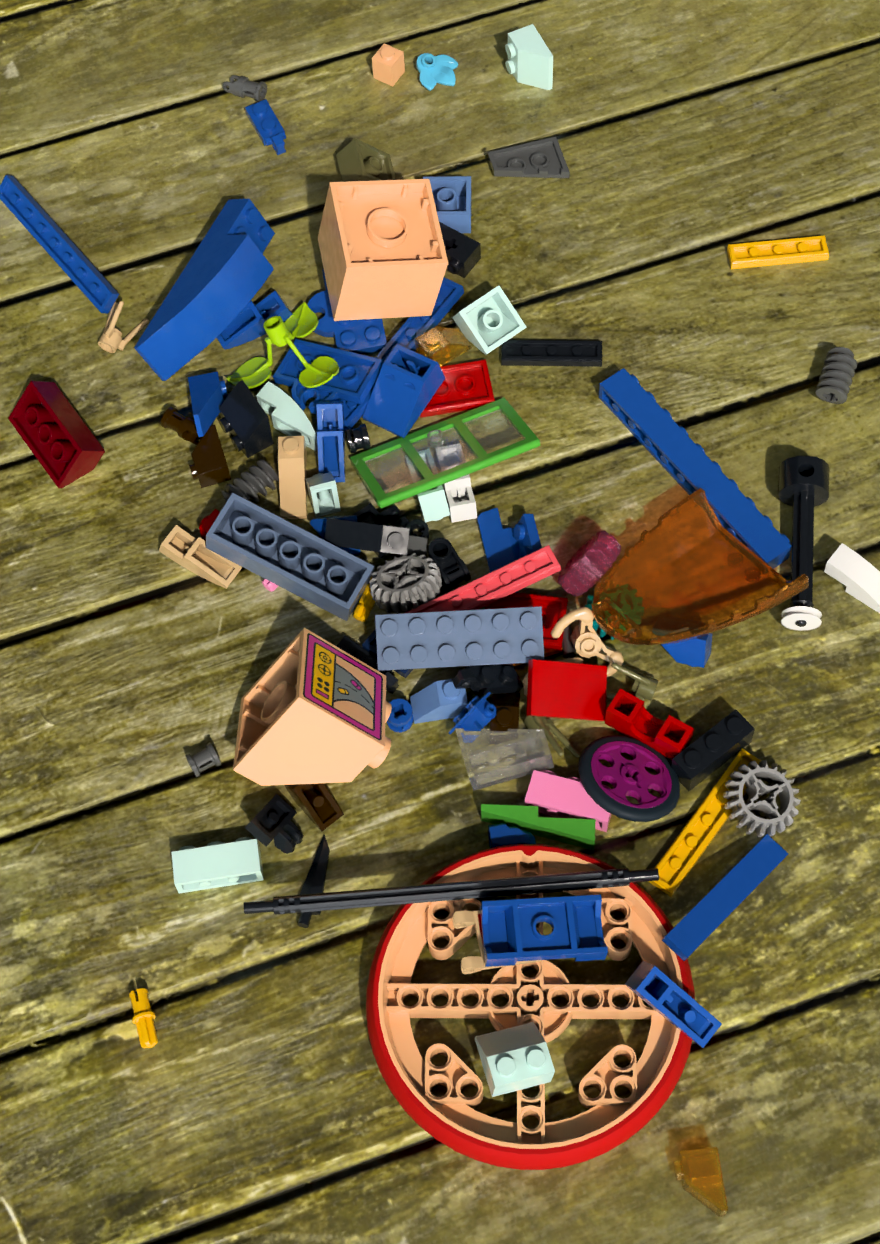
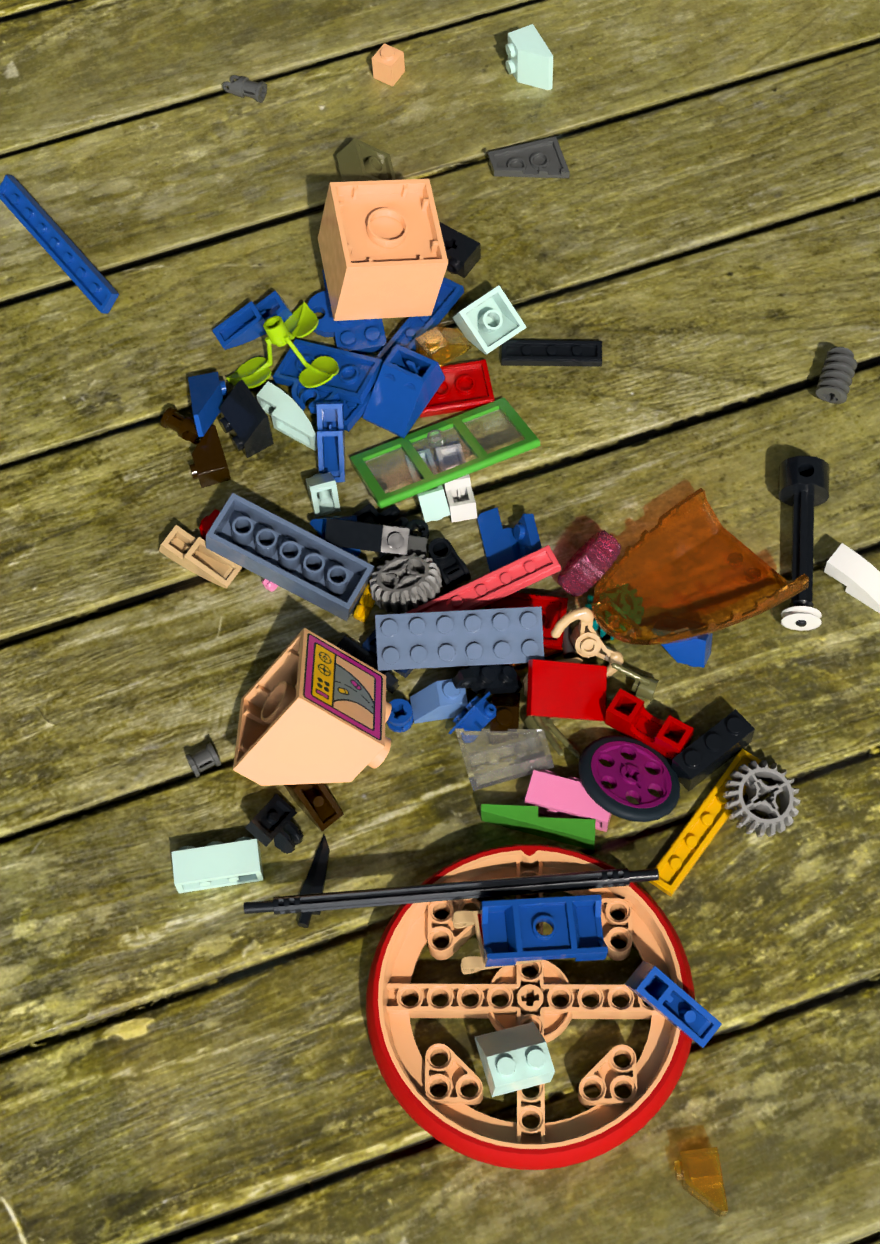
dark red slope [8,381,105,488] -> none
tan plant [98,301,149,353] -> none
yellow axle [129,988,158,1049] -> none
blue slope [134,199,275,381] -> none
dark grey piece [221,459,279,503] -> none
blue hinge [245,99,286,155] -> none
tan slope [278,436,307,519] -> none
black wheel [345,424,371,453] -> none
medium azure plate [416,53,458,91] -> none
medium blue brick [423,176,472,233] -> none
blue rock [488,823,536,849] -> none
blue brick [599,368,792,575] -> none
blue tile [662,834,788,961] -> none
yellow tile [727,235,829,269] -> none

